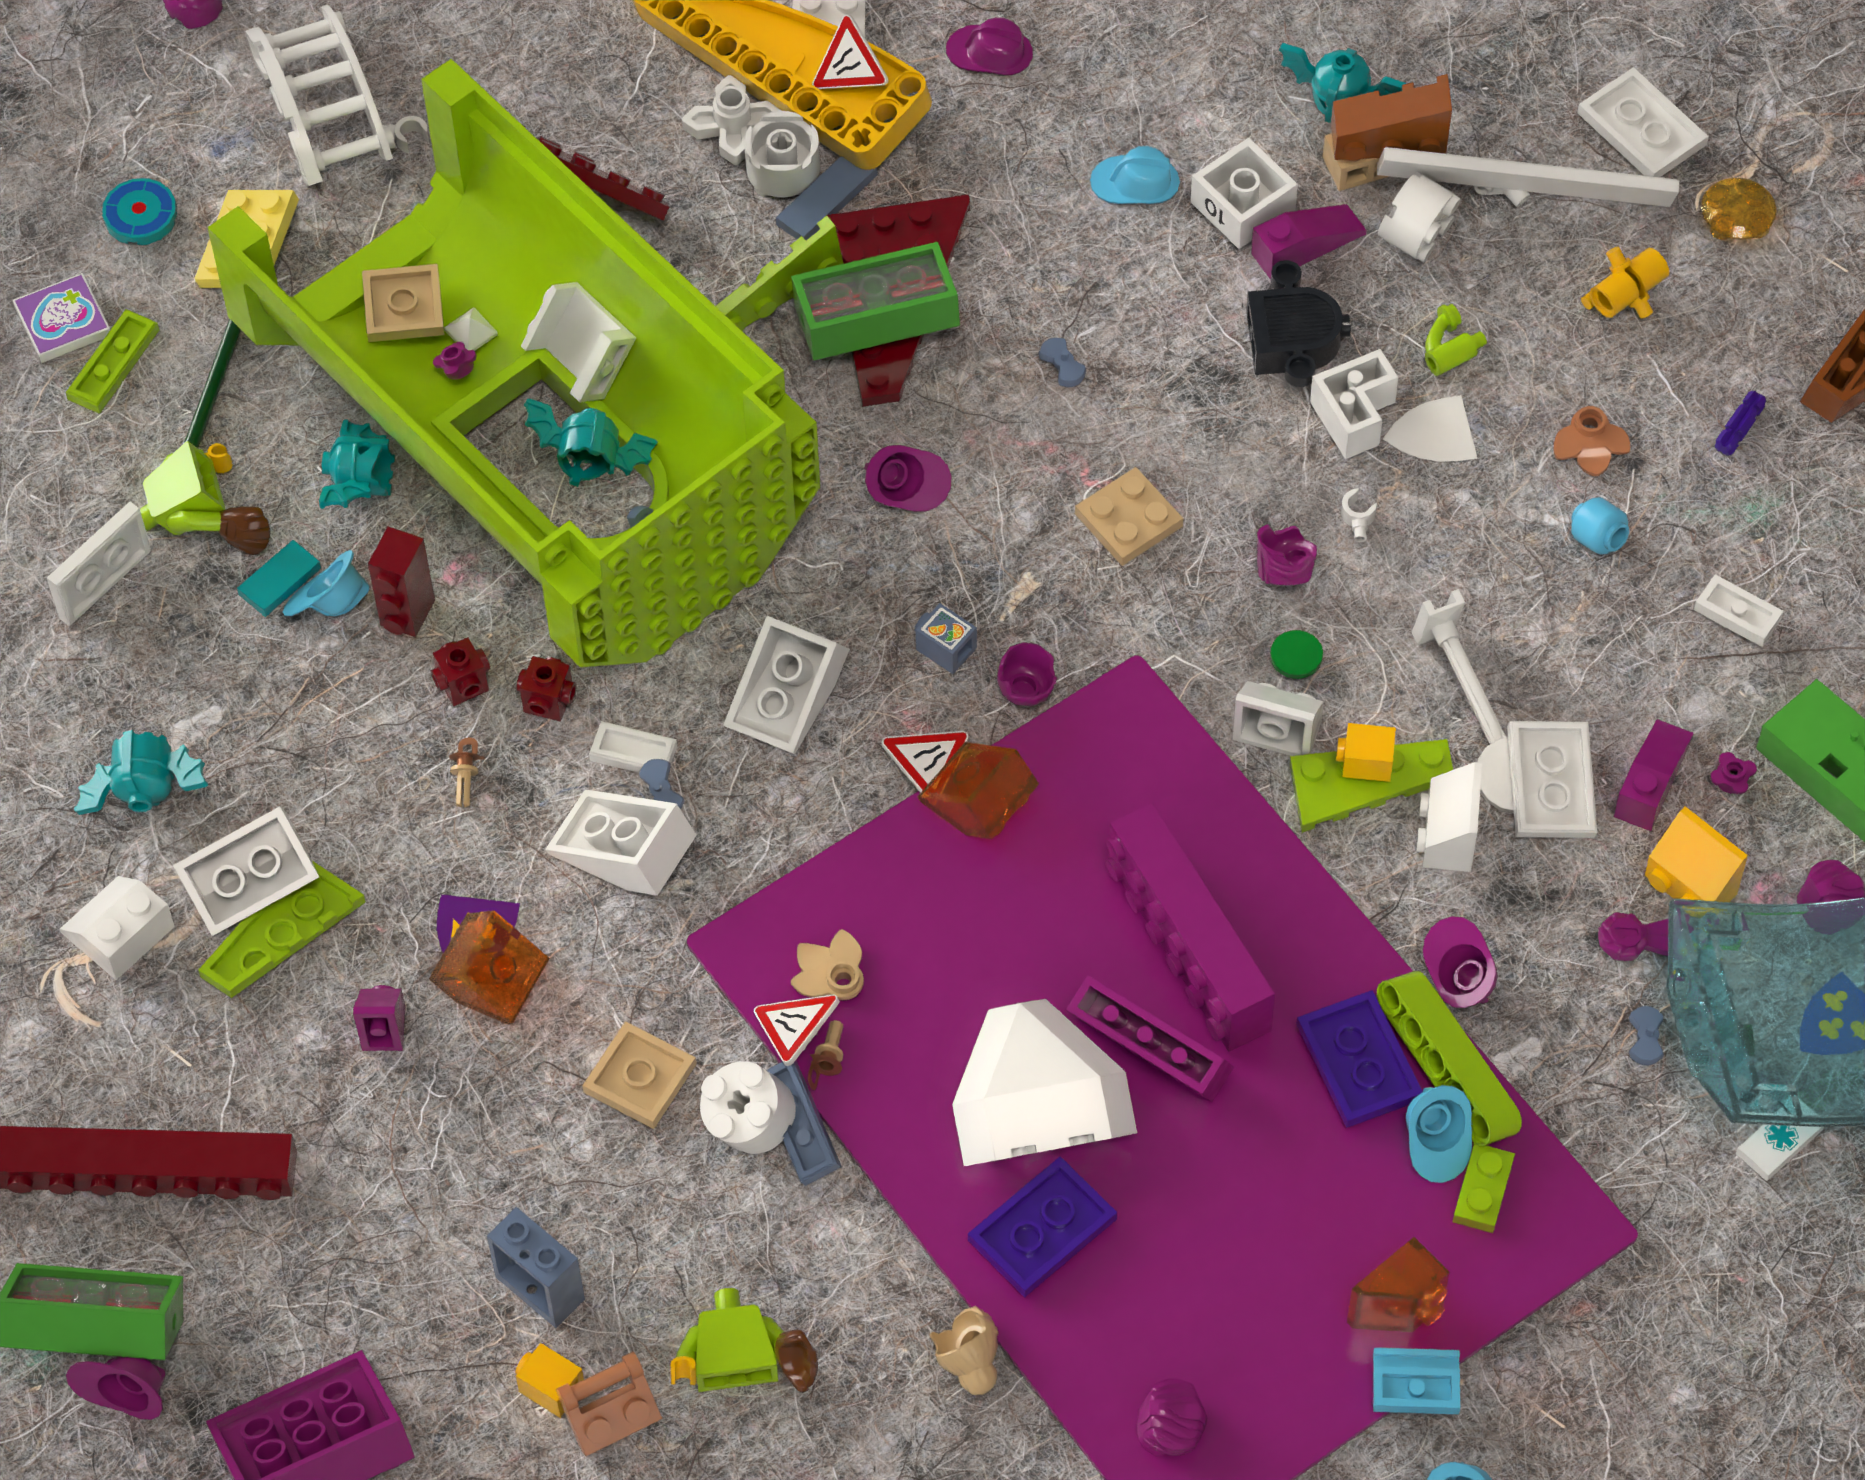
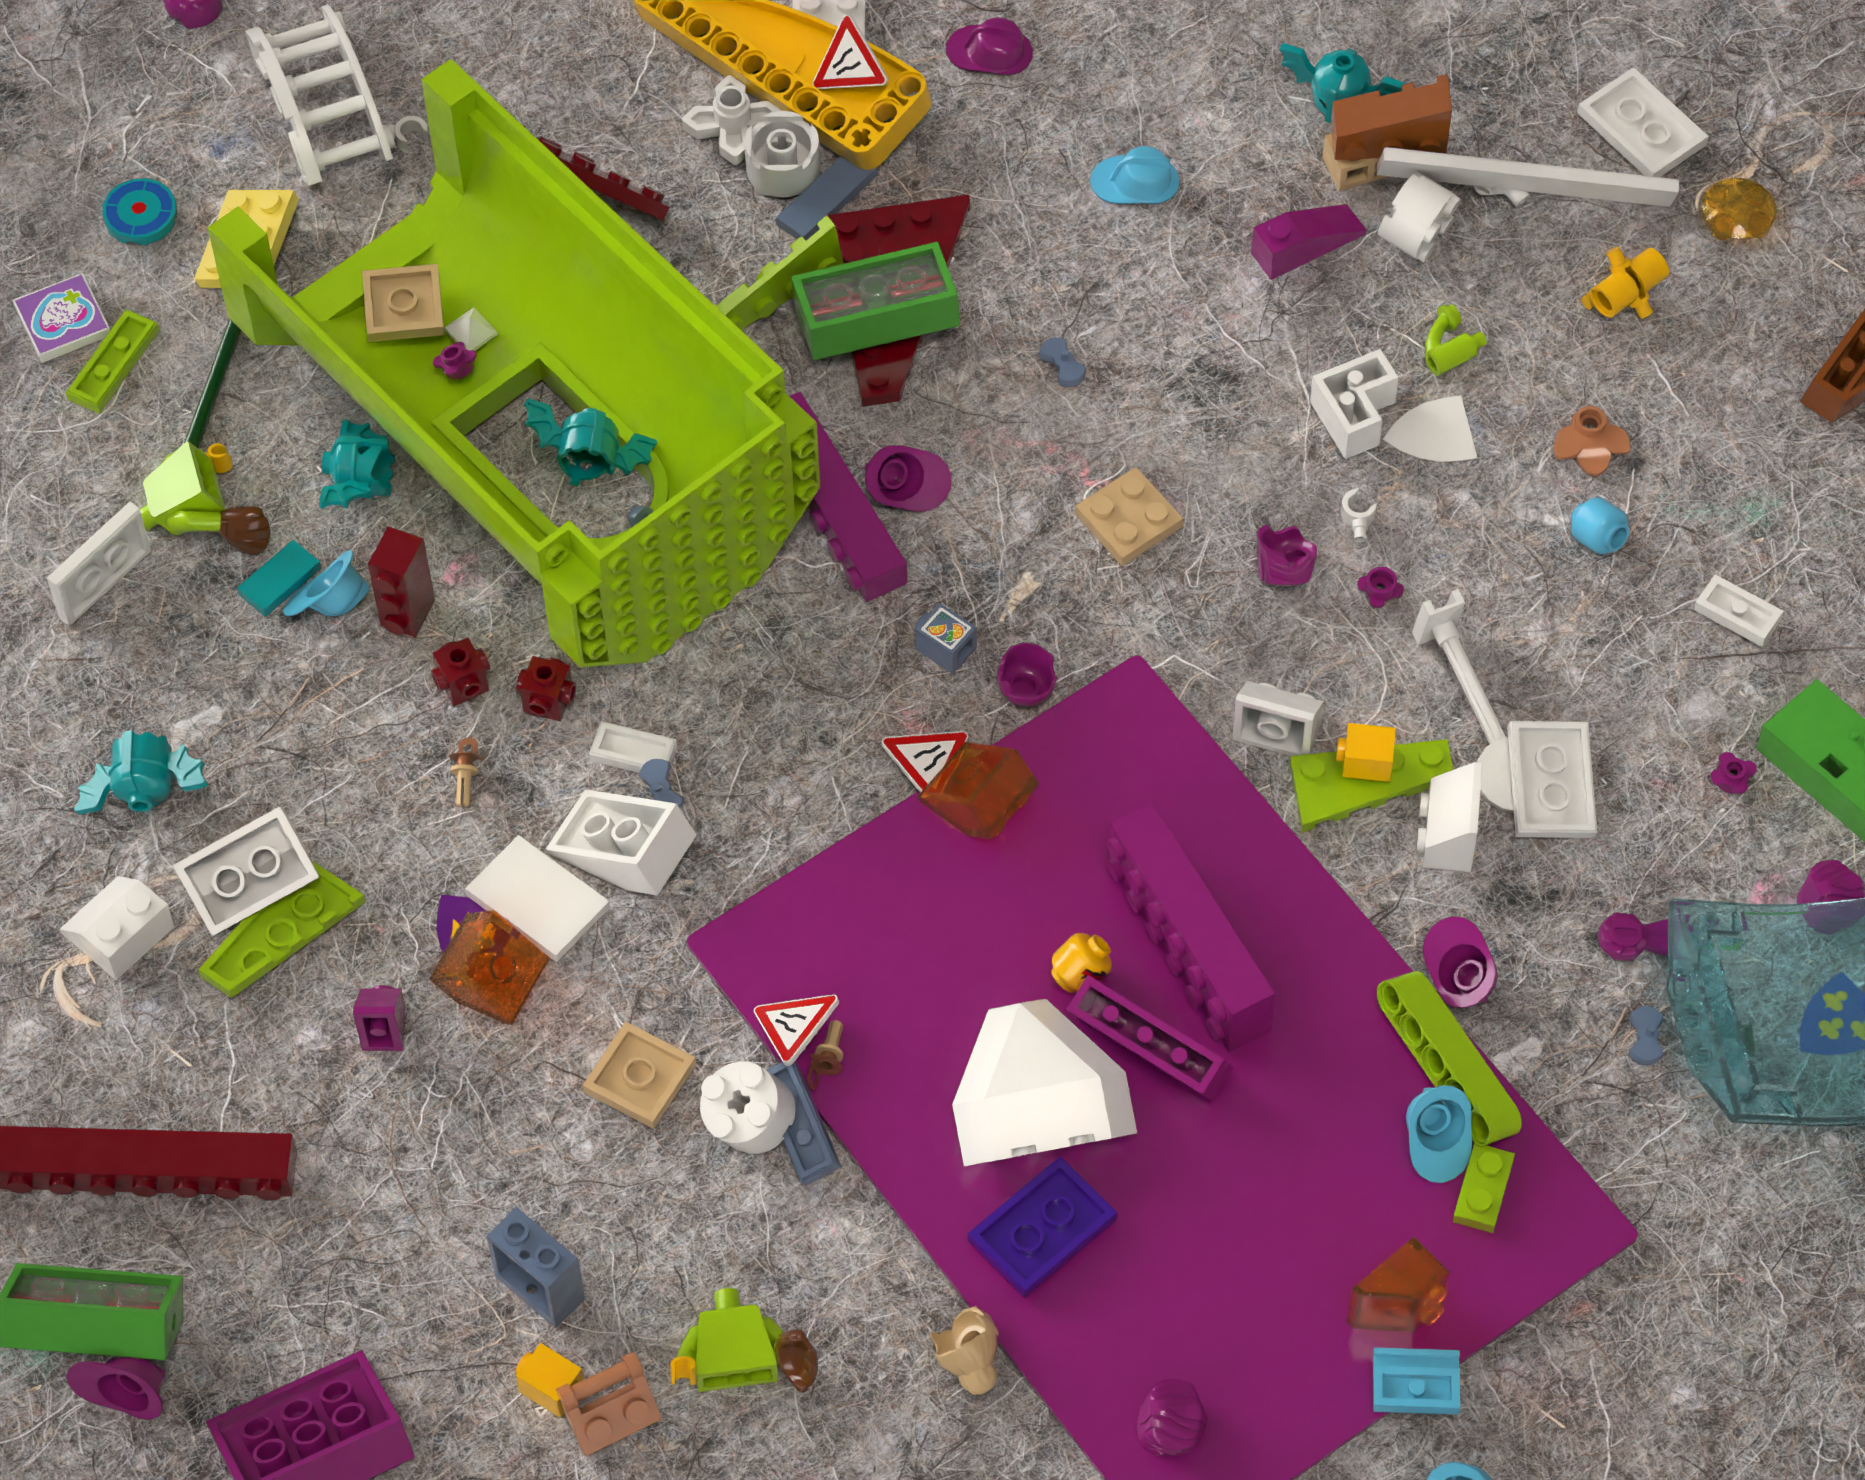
white panel [521,282,636,402] -> none
white slope [723,616,850,754] -> none
tan plate [791,929,864,1000] -> none
white brick [1191,138,1298,249] -> none
black piece [1246,260,1351,387] -> none
green piece [1270,630,1323,679] -> none
dark purple plate [1296,990,1423,1128] -> none
magenta slope [1614,719,1694,831] -> none
yellow slope [1644,806,1748,925] -> none
dark purple axle [1715,390,1766,456] -> none
white tile [1736,1097,1825,1181] -> none
none -> white tile [465,835,610,962]
none -> magenta brick [789,391,908,602]
none -> yellow head [1051,933,1112,993]
none -> magenta plate [1357,567,1404,608]

